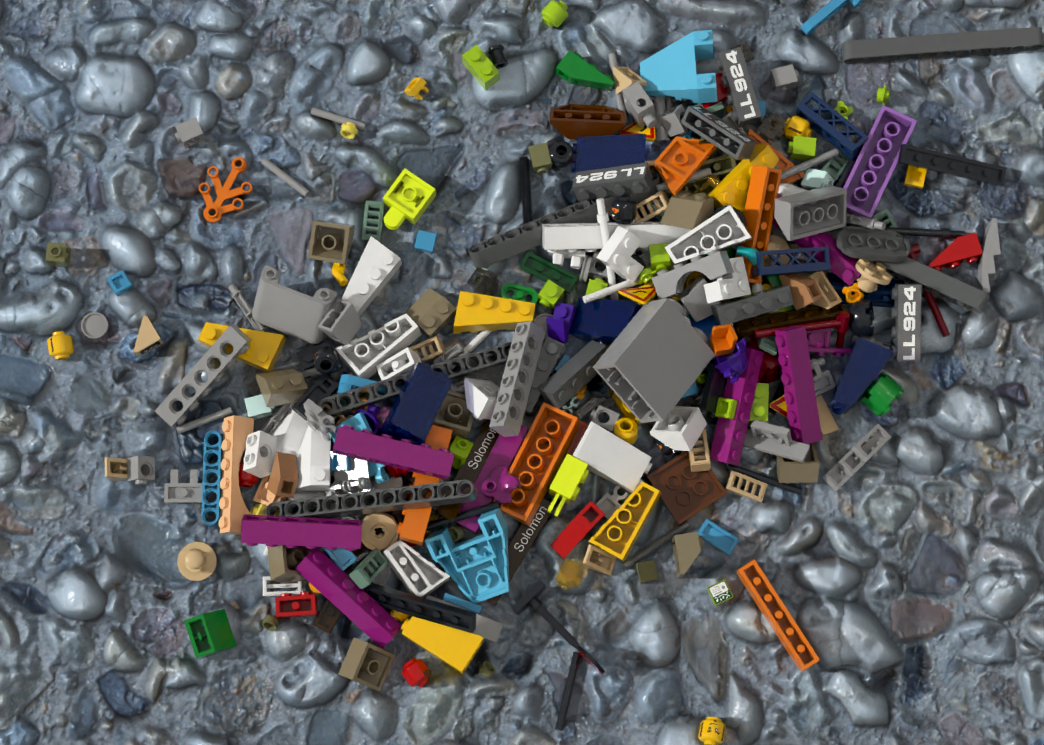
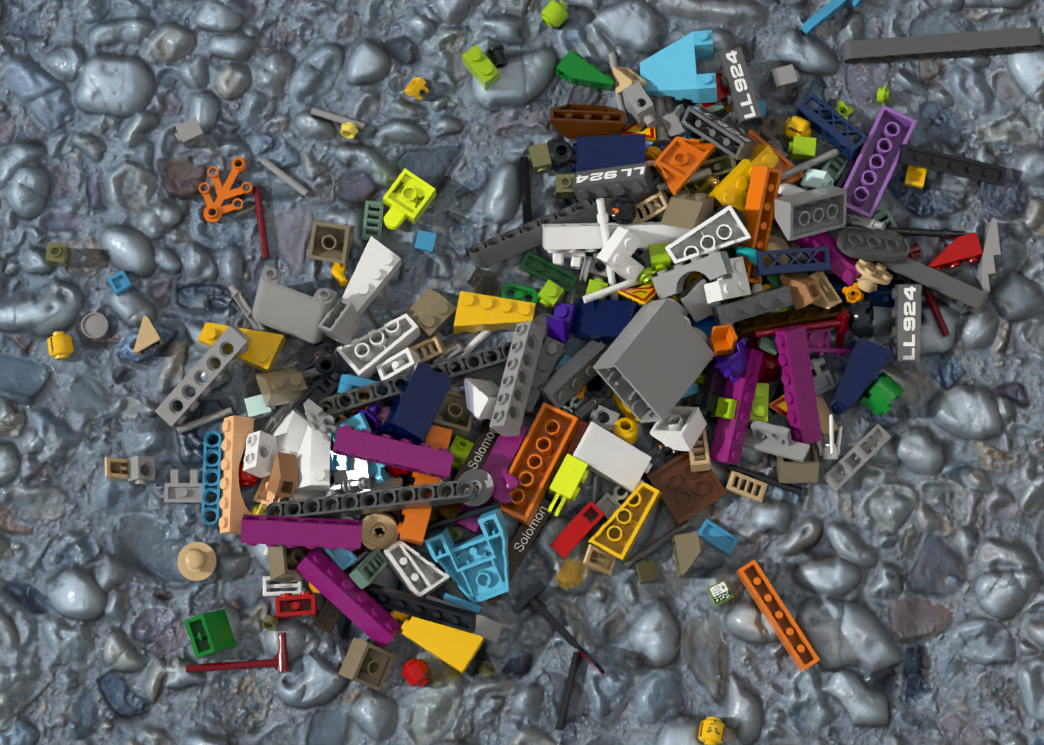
none -> dark red bar [186,632,289,673]
none -> dark red bar [253,186,270,260]
none -> light grey dish [458,469,494,506]
none -> olive brick [555,174,575,199]
none -> light orange plate [644,146,662,161]
none -> white plant [816,414,843,461]

